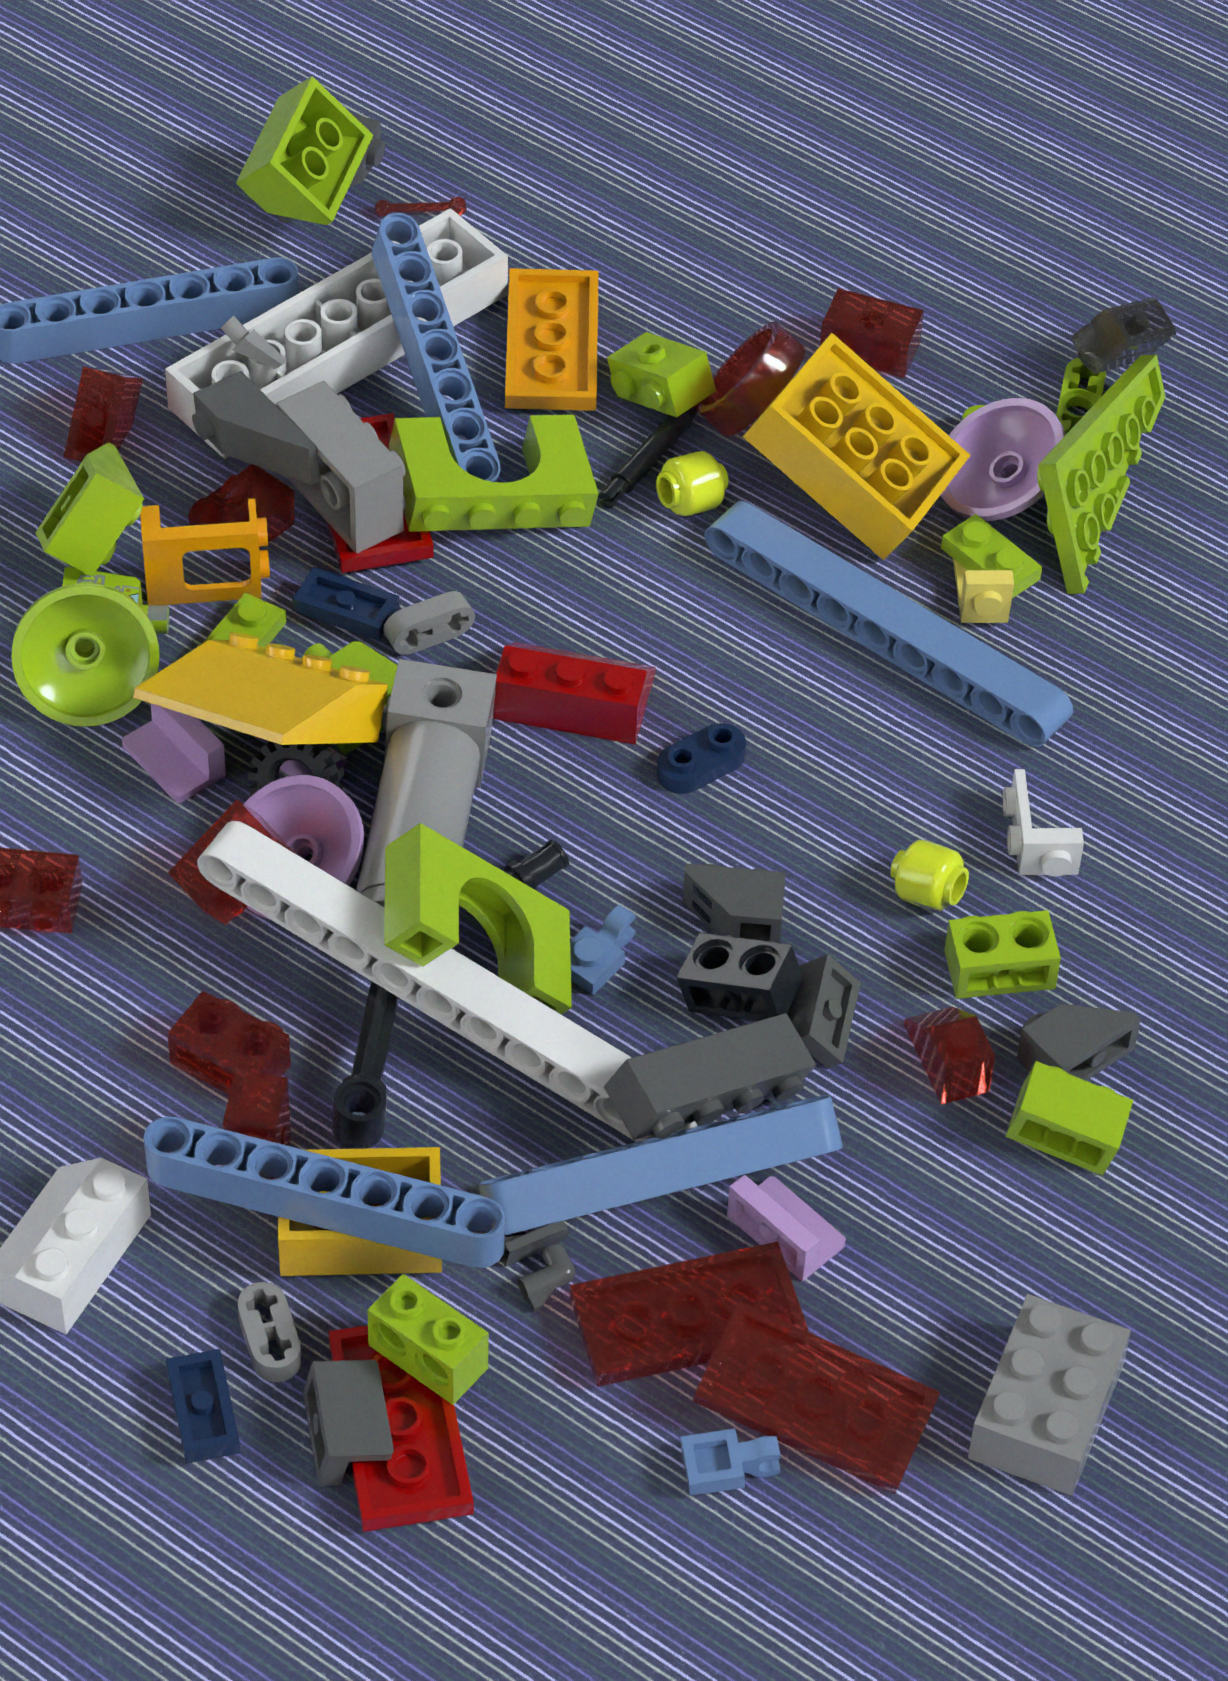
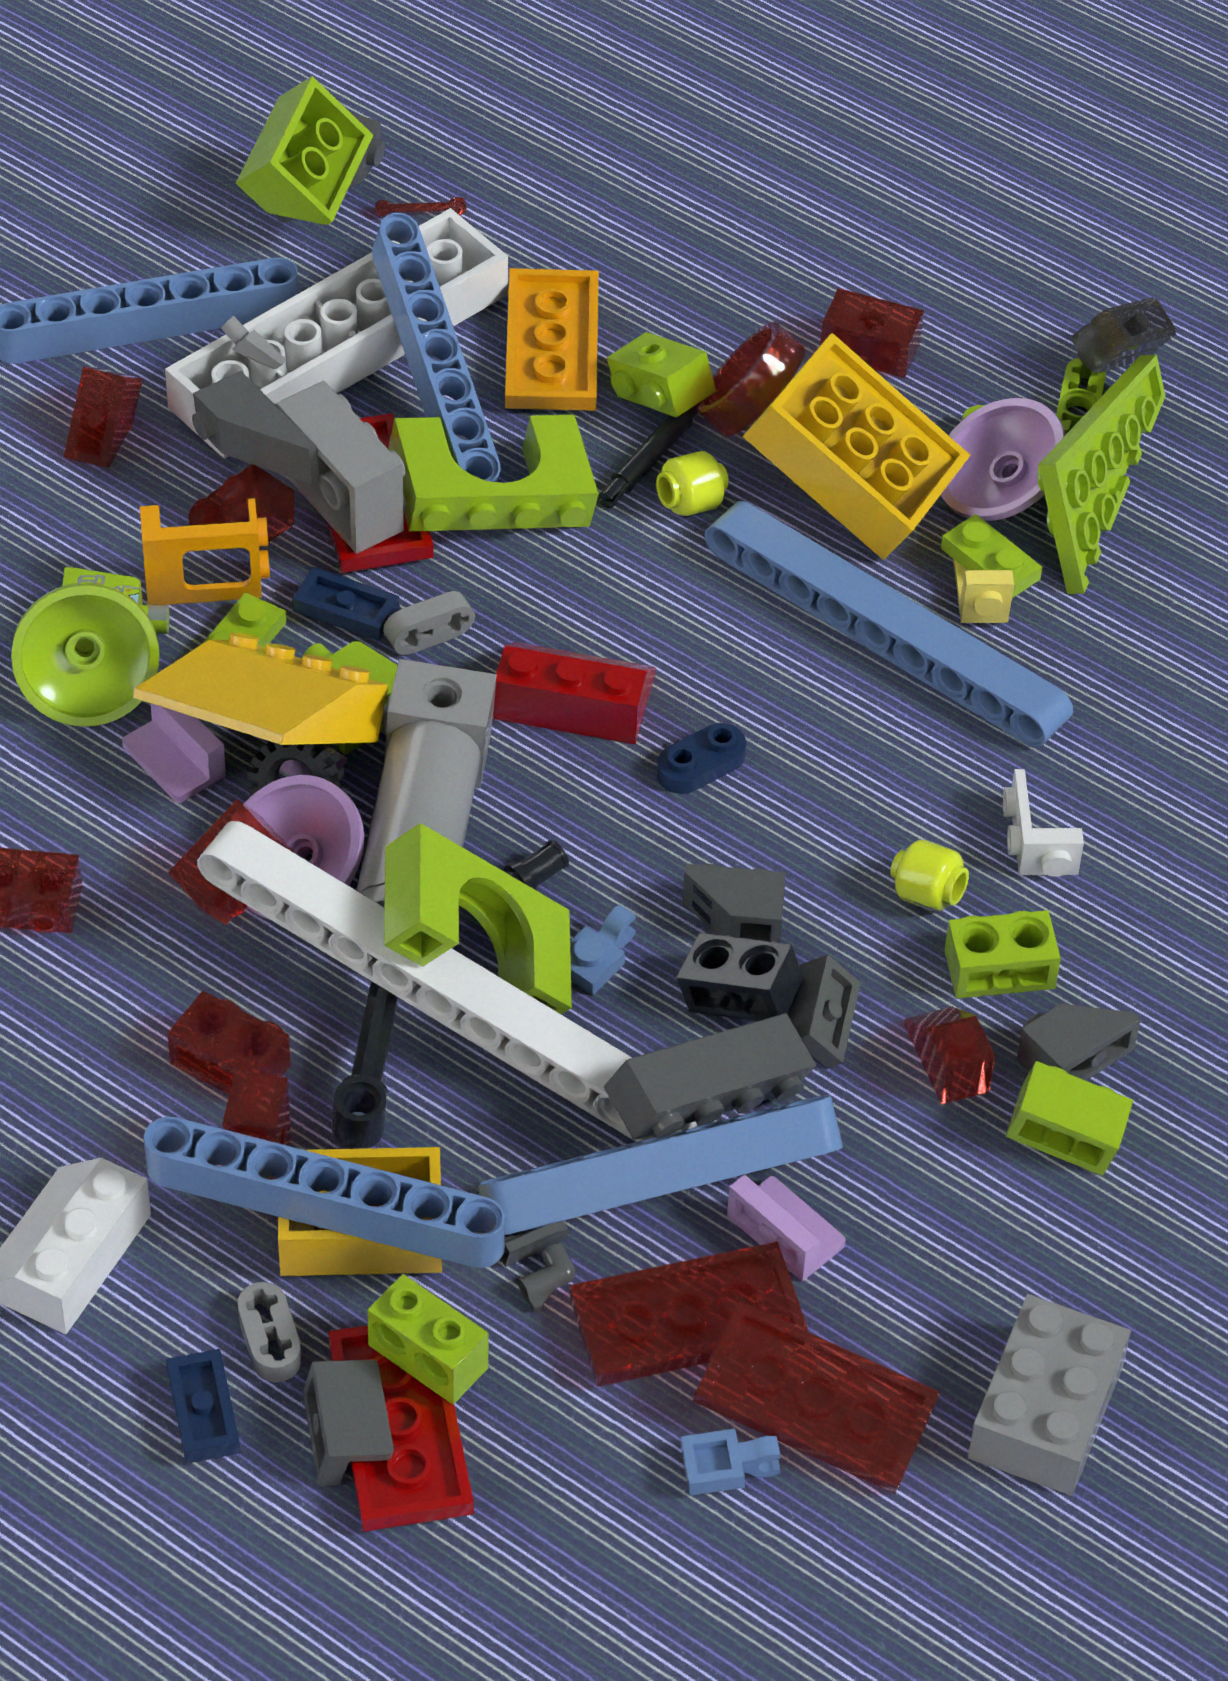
lime slope [35,442,144,577] -> none

